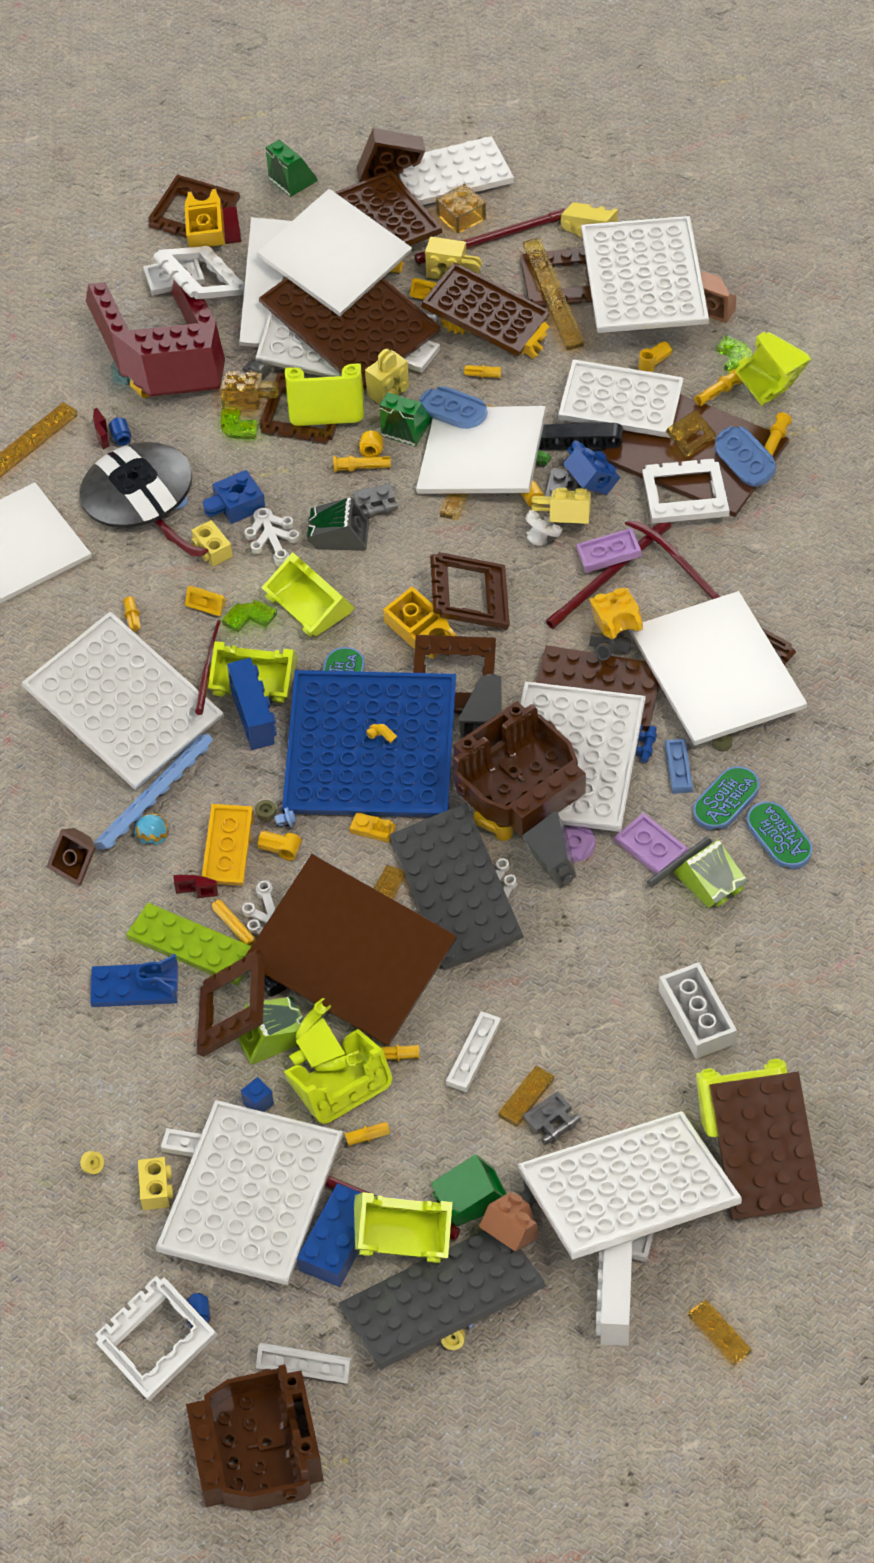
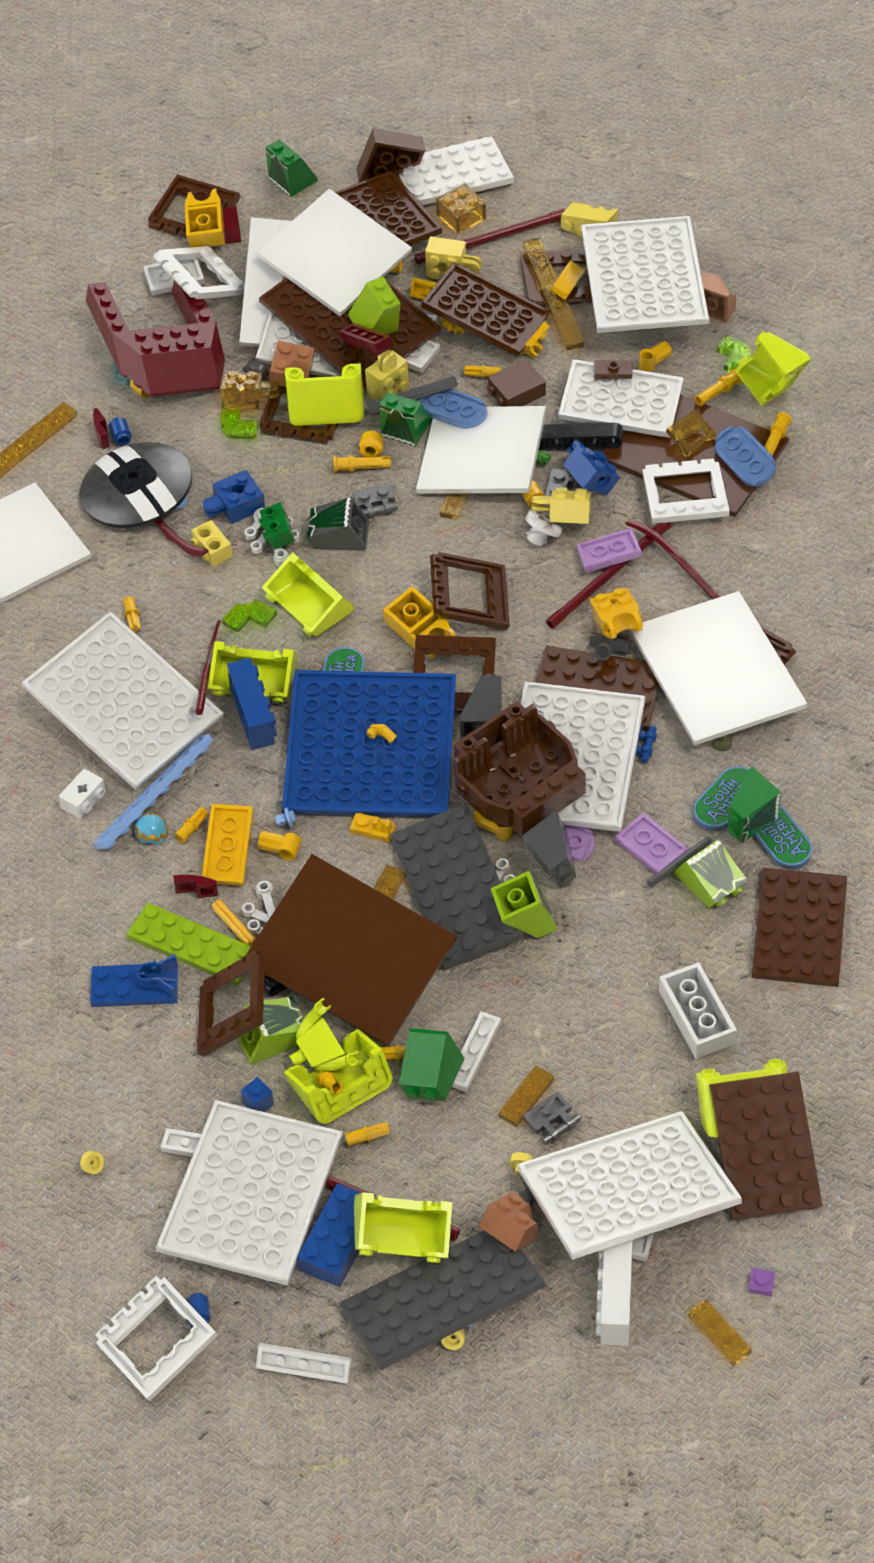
reddish brown slope [46,828,96,886] -> none
light yellow brick [138,1157,173,1210] -> none
yellow plate [185,585,227,616] -> none
reddish brown piece [186,1364,324,1511] -> none
olive tile [255,800,277,822] -> none
green slope [431,1154,507,1226] -> none
medium blue tile [665,739,693,794] -> none
none -> white brick [58,769,106,819]
none -> yellow axle [174,807,209,843]
none -> green brick [259,502,295,550]
none -> nougat slope [269,341,315,387]
none -> yellow pin [317,1071,343,1094]
none -> dark red gear [339,323,393,356]
none -> lime slope [348,276,401,335]
none -> dark grey axle [367,376,458,413]
none -> green slope [399,1028,465,1101]
none -> brick [487,359,546,407]
none -> lime slope [491,871,558,938]
none -> light yellow tile [509,1152,533,1176]
none -> yellow tile [550,260,585,300]
none -> reddish brown plate [594,360,633,379]
none -> green slope [728,767,781,843]
none -> medium lavender plate [749,1268,775,1296]
none -> reddish brown plate [751,867,847,987]

